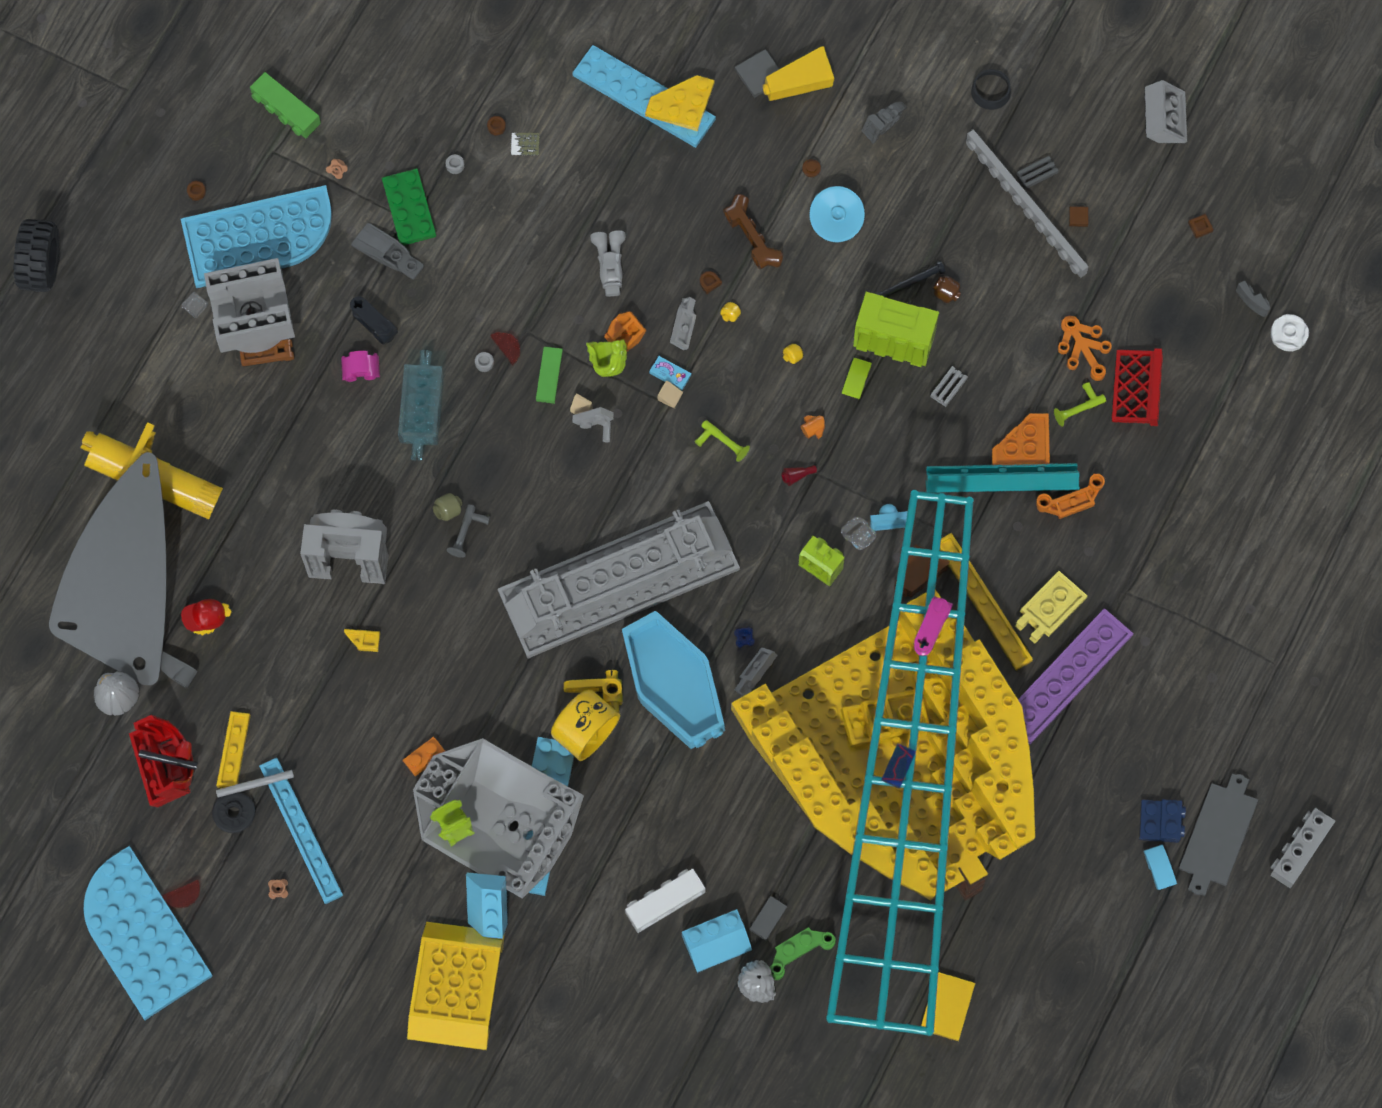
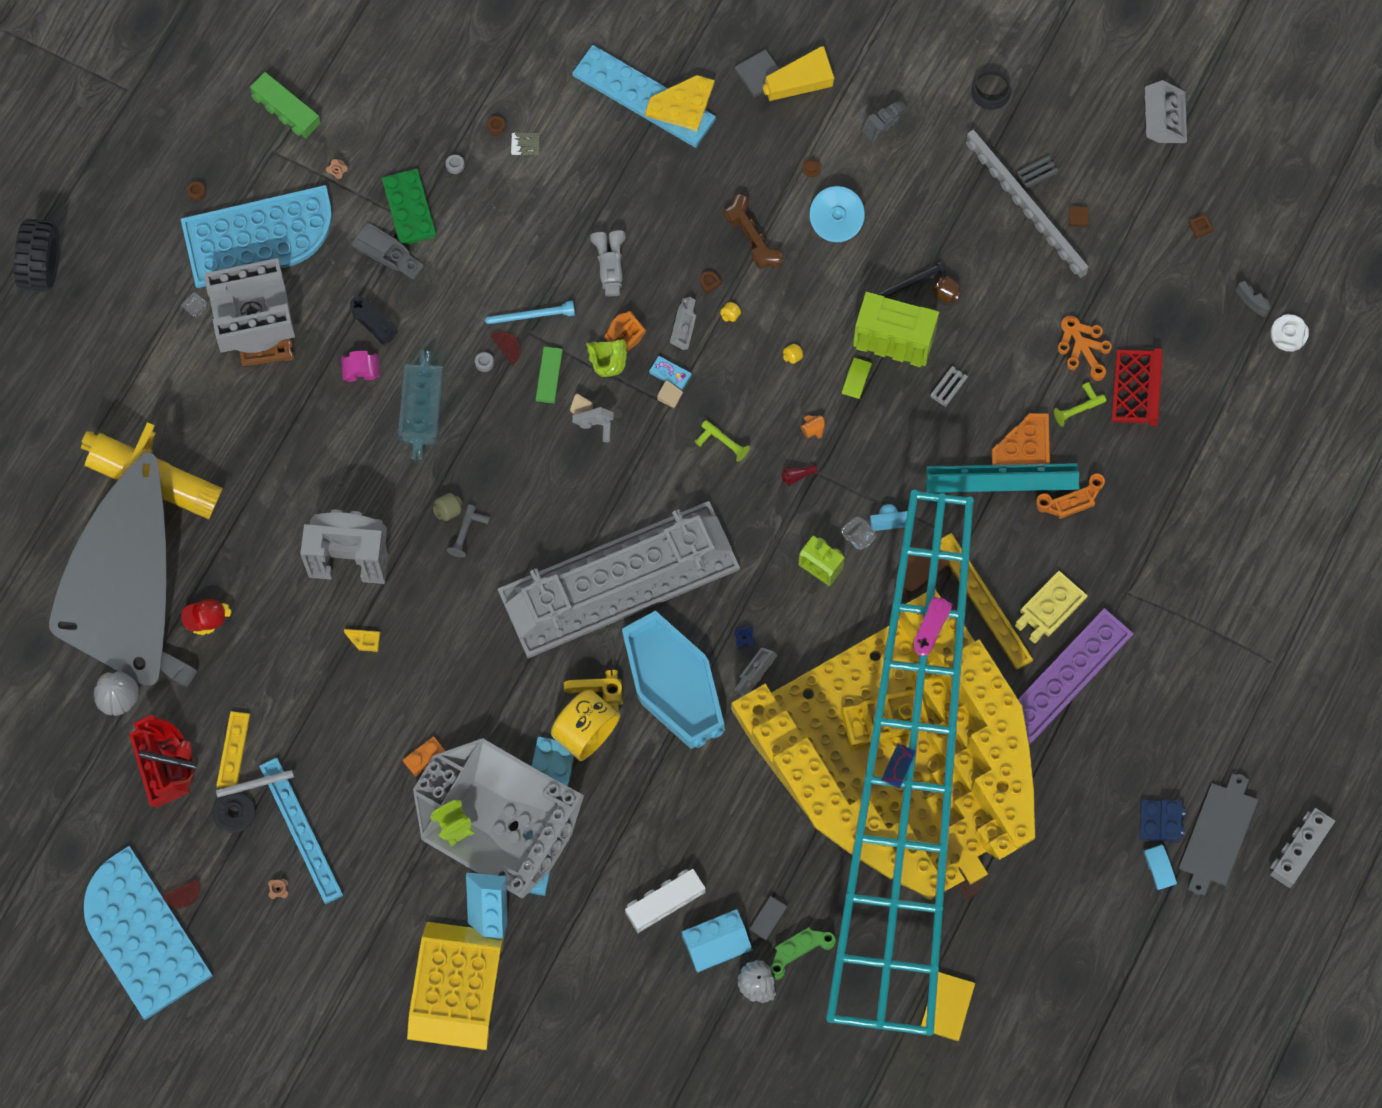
none -> medium azure piece [485,301,575,324]

